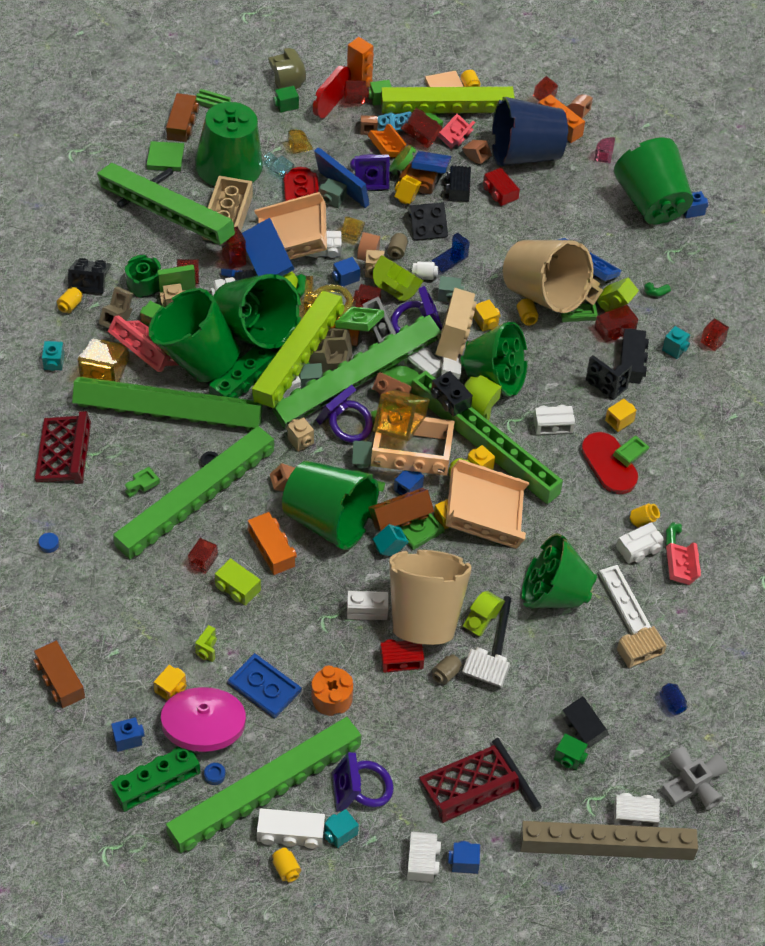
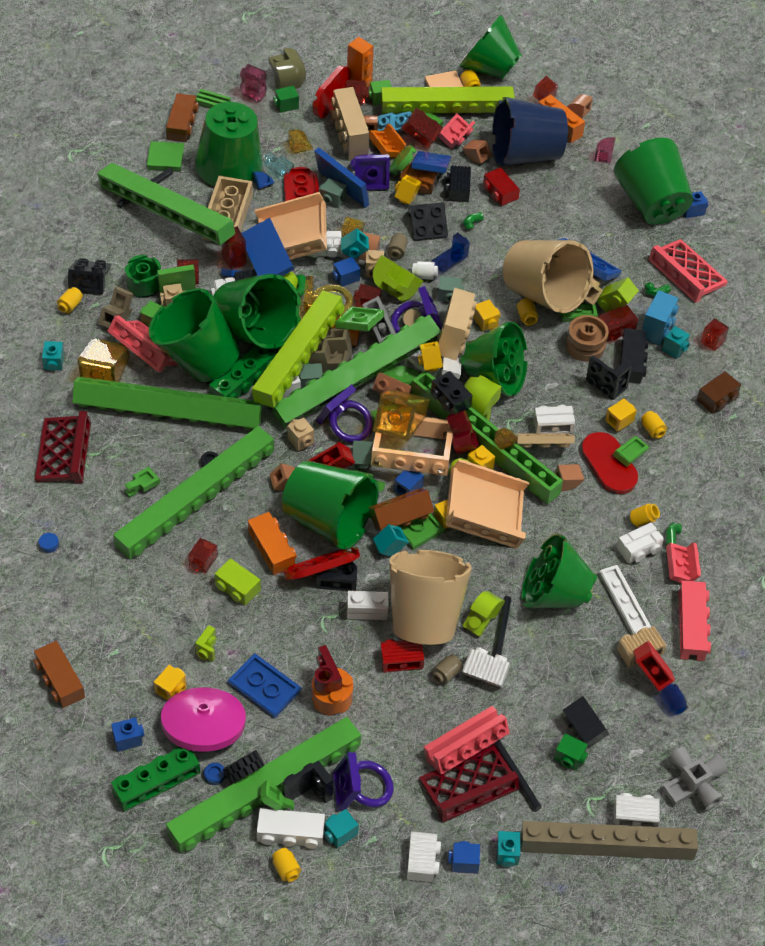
none -> black tyre [223,750,265,784]
none -> clear pink brick [240,64,267,102]
none -> blue tile [253,171,274,189]
none -> bright green plate [260,781,294,811]
none -> black bracket [282,760,333,803]
none -> red tile [283,547,360,580]
none -> red brick [308,442,355,469]
none -> dark red plate [314,645,342,694]
none -> black plate [316,562,357,591]
none -> tan brick [331,87,369,160]
none -> teal brick [341,228,369,259]
none -> tan tile [403,309,421,326]
none -> yellow brick [417,341,443,372]
none -> coral brick [424,706,510,775]
none -> dark red plate [446,410,479,454]
none -> green cone [459,15,522,80]
none -> green arm [463,212,484,230]
none -> clear orange tile [494,428,518,450]
none -> teal brick [496,831,520,867]
none -> tan plate [513,433,575,447]
none -> nougat brick [554,464,584,492]
none -> medium nougat wheel [566,315,609,362]
none -> red brick [633,641,675,691]
none -> yellow brick [641,411,667,438]
none -> dark azure brick [642,290,680,346]
none -> coral fence [648,239,728,303]
none -> coral brick [679,580,711,661]
none -> reddish brown brick [697,371,741,414]

